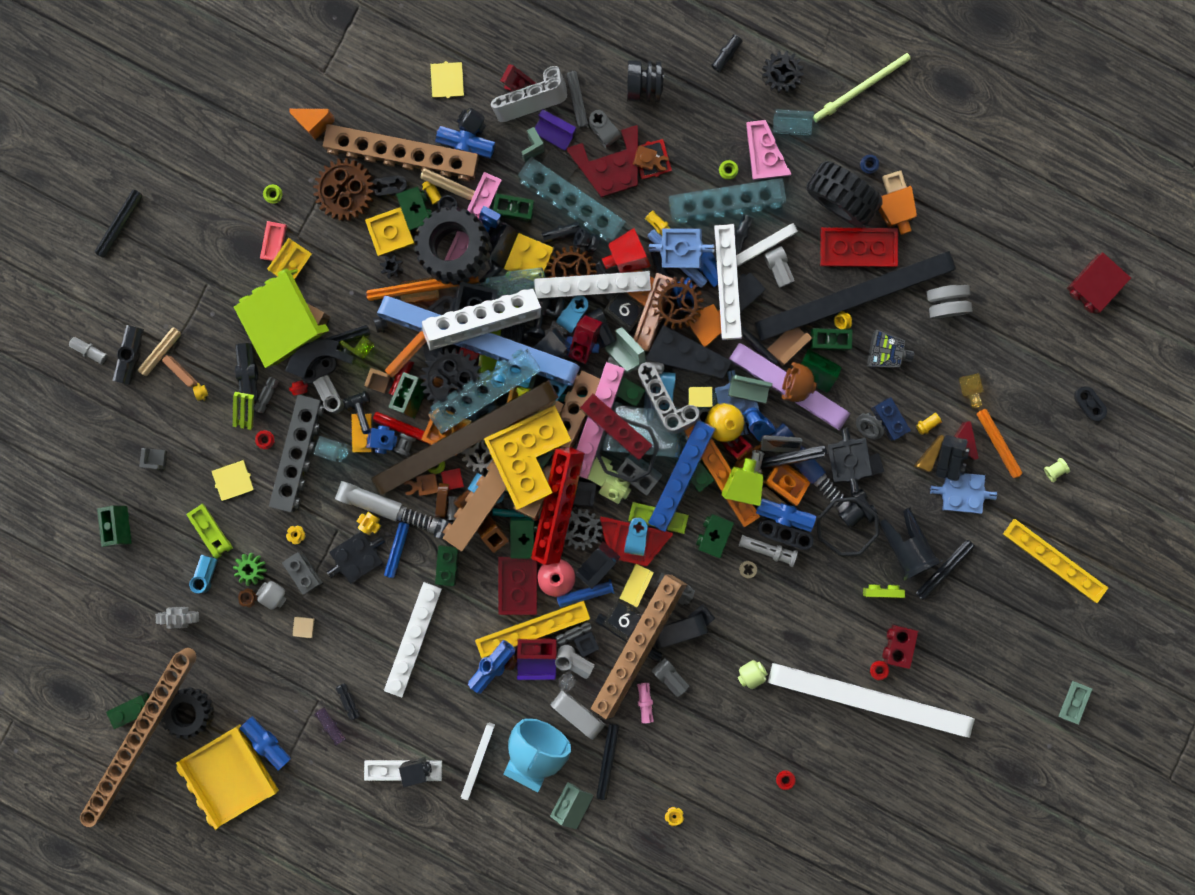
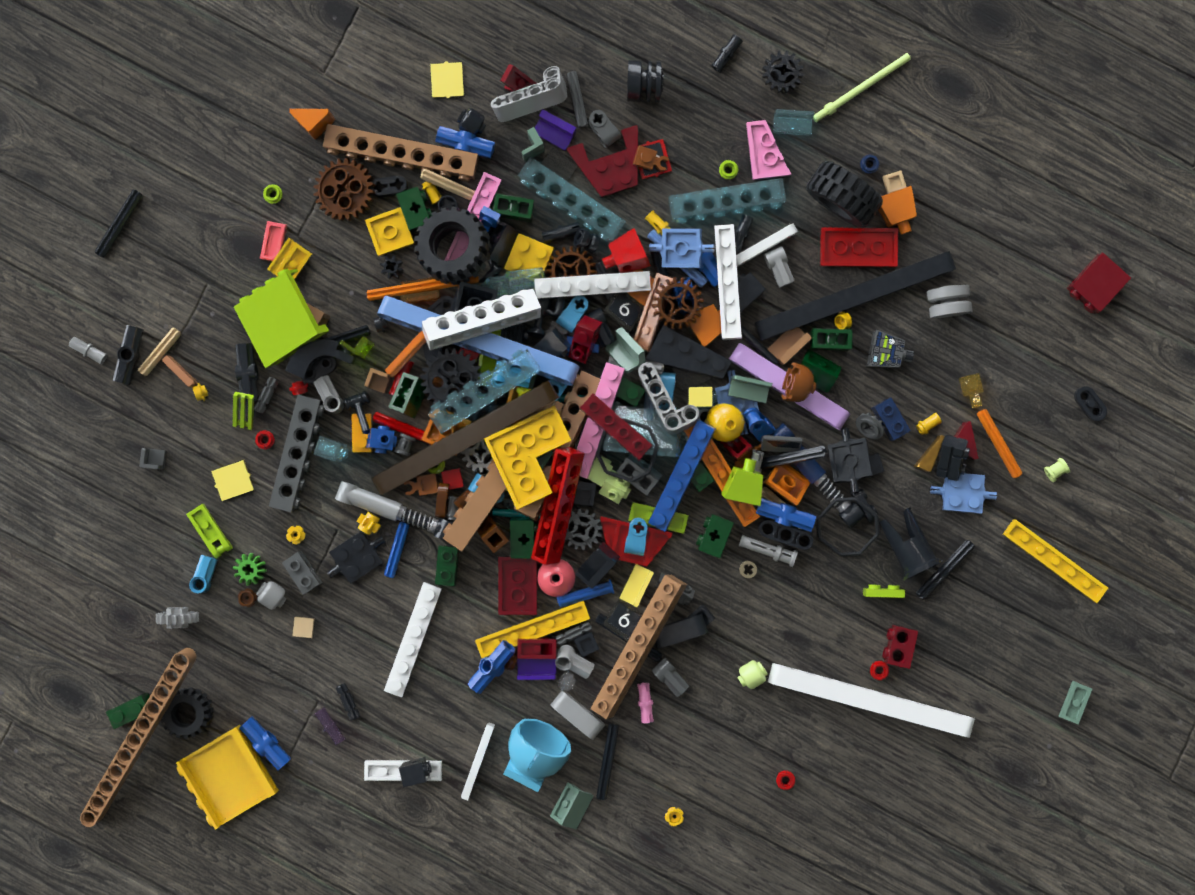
dark green brick [97,505,132,547] -> none

